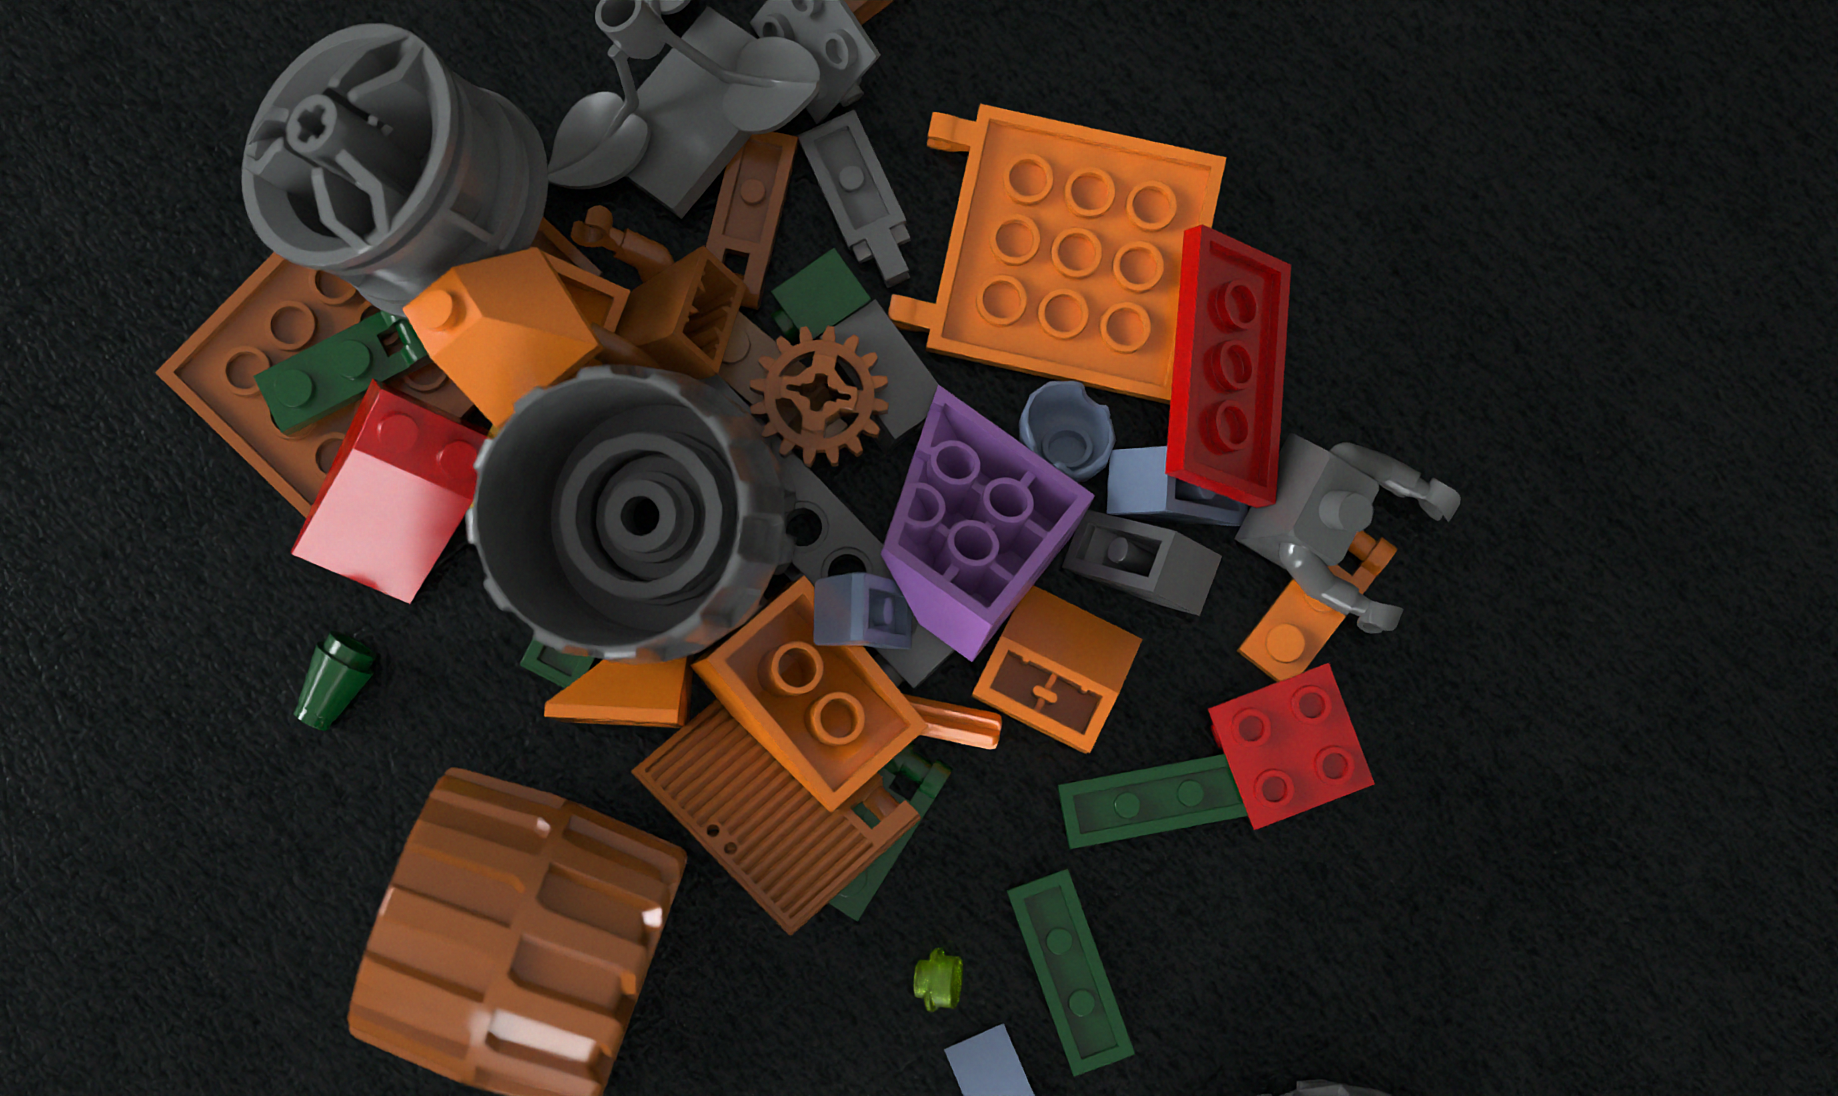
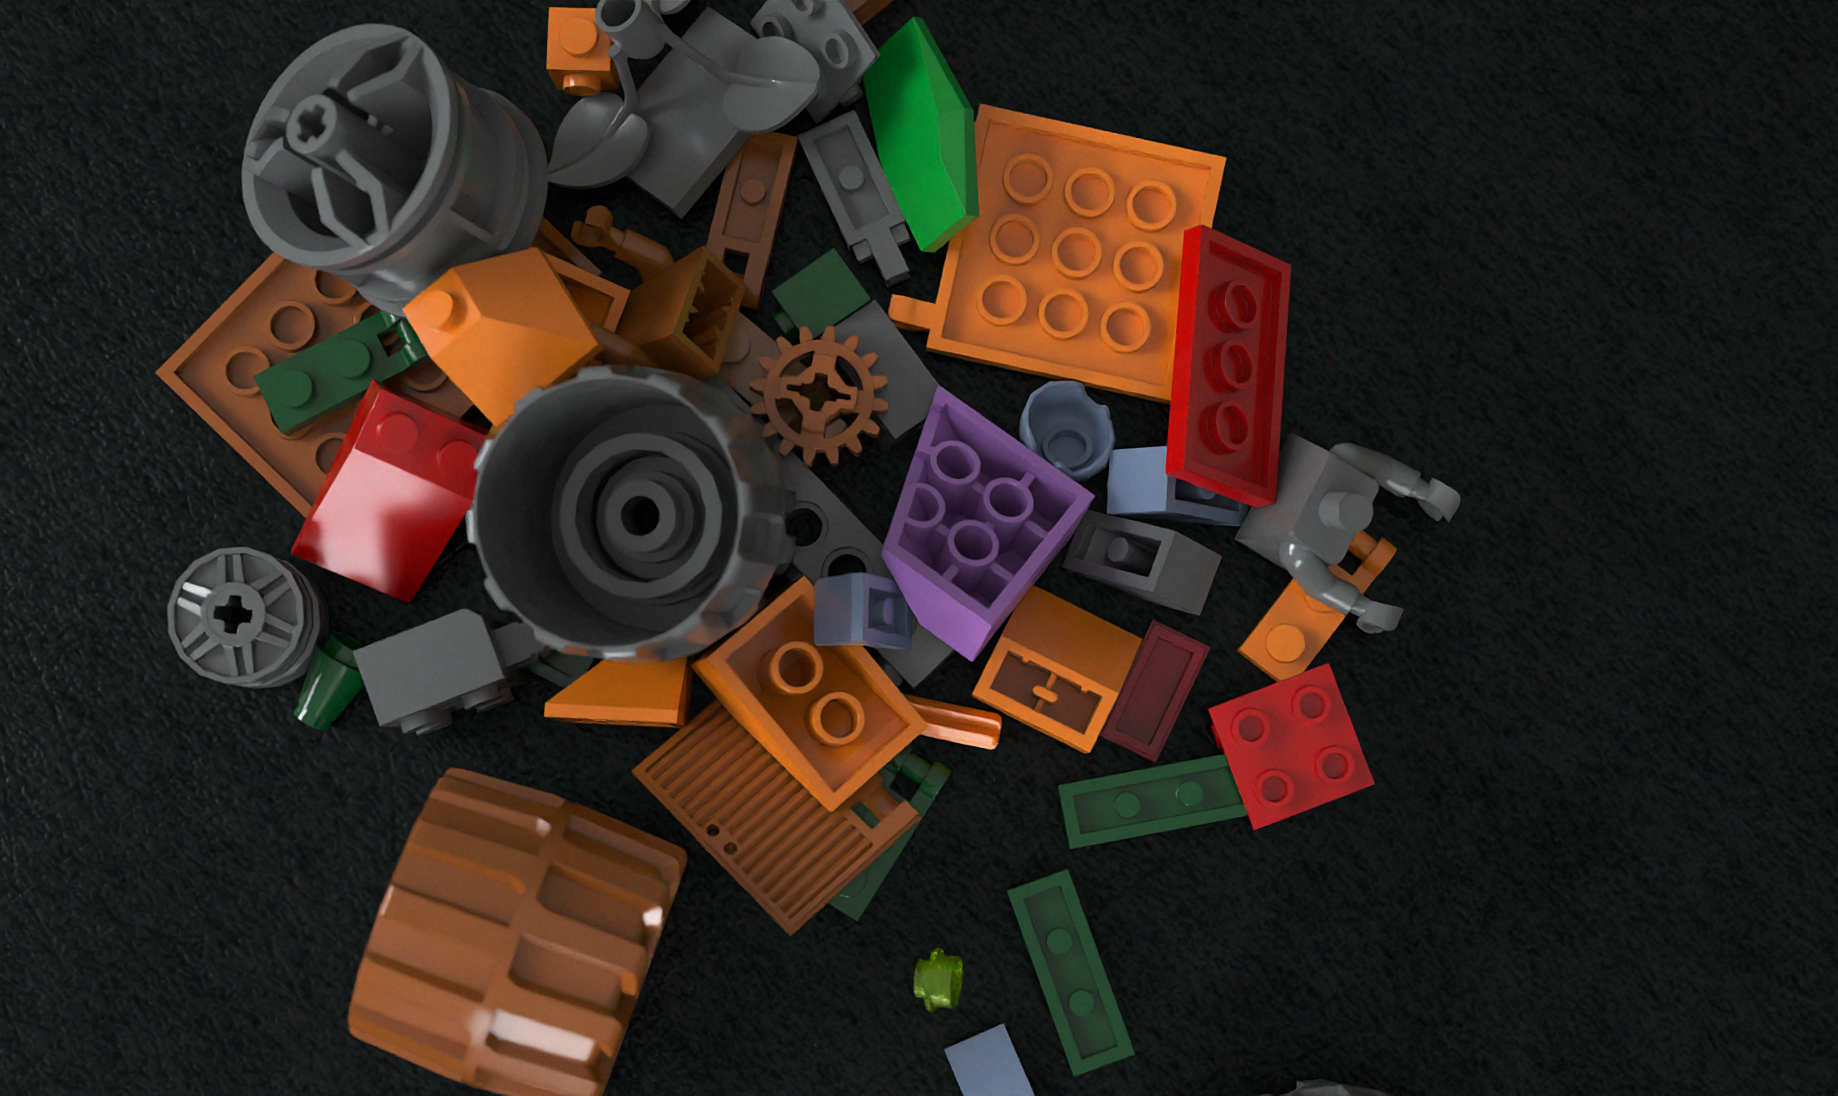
none -> dark grey wheel [167,547,329,688]
none -> dark grey hinge [353,608,554,736]
none -> orange brick [546,7,620,96]
none -> green piece [862,17,979,252]
none -> dark red tile [1098,620,1211,763]

